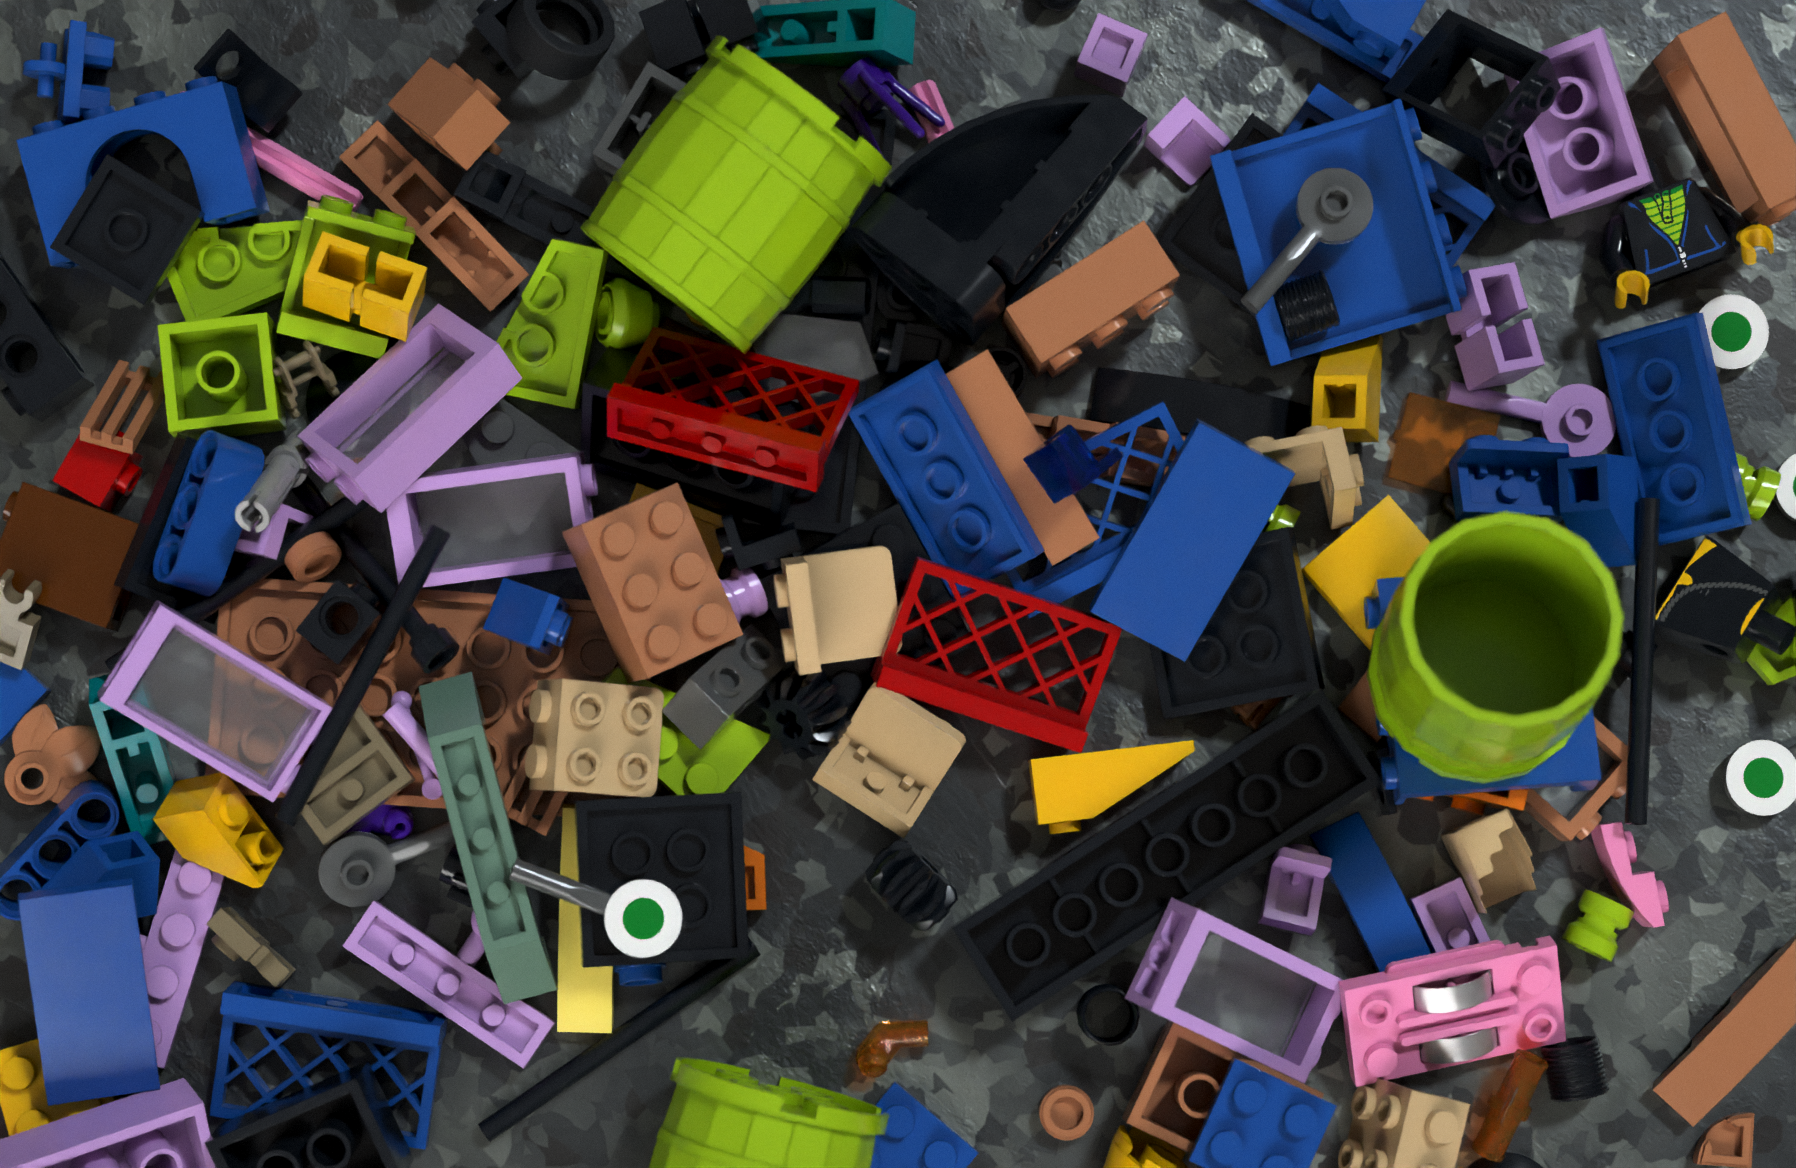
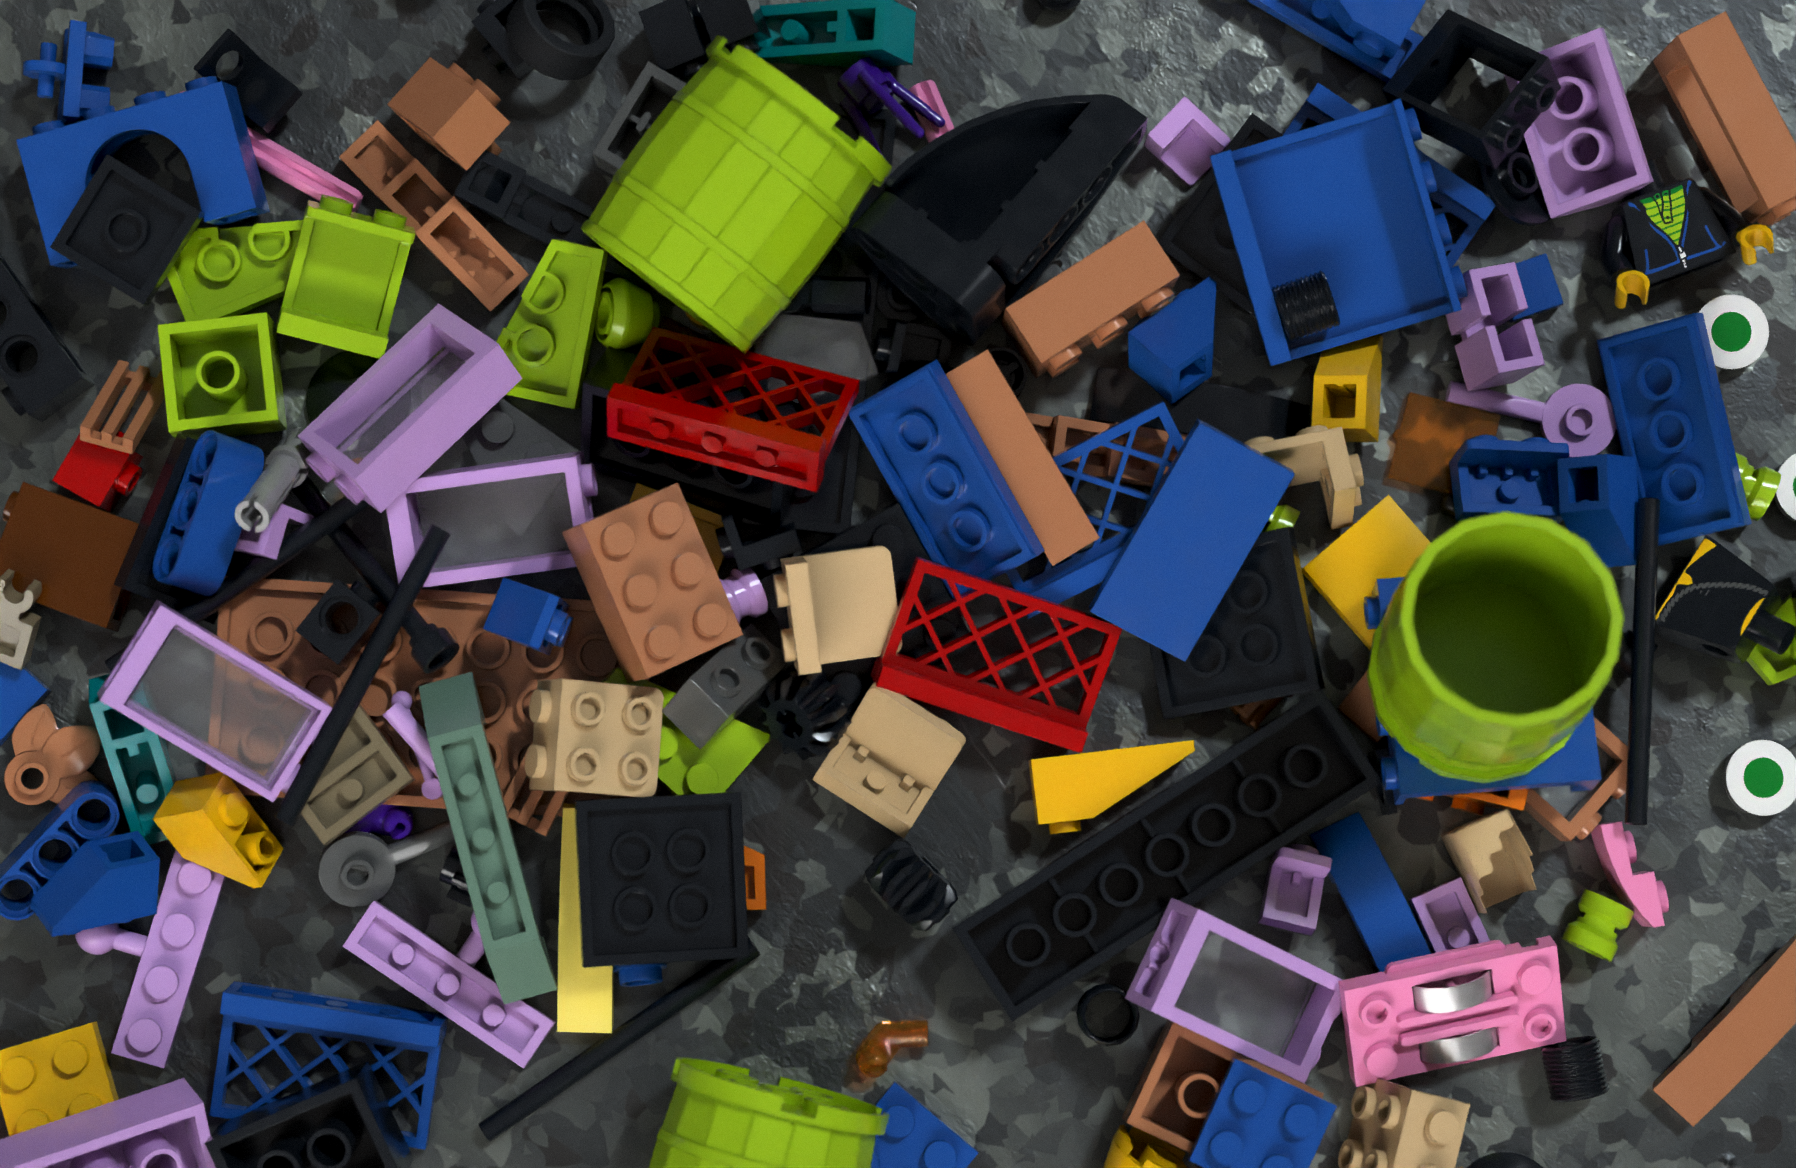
blue tile [18,878,160,1106] -> none
dark tan plate [206,907,296,987] -> none
dark tan piece [272,340,340,419] -> none
nougat tile [284,531,342,583] -> none
yellow piece [303,231,427,342] -> none
piece [509,858,682,958] -> none
clear blue panel [1023,425,1123,504] -> none
nougat tile [1039,1084,1094,1141] -> none
lavender panel [1074,13,1148,97] -> none
dark grey piece [1241,168,1374,314] -> none
clear orange pin [1471,1049,1549,1162] -> none
nougat tile [1692,1112,1755,1168] -> none
none -> blue slope [1128,277,1217,404]
none -> blue tile [1509,253,1564,323]

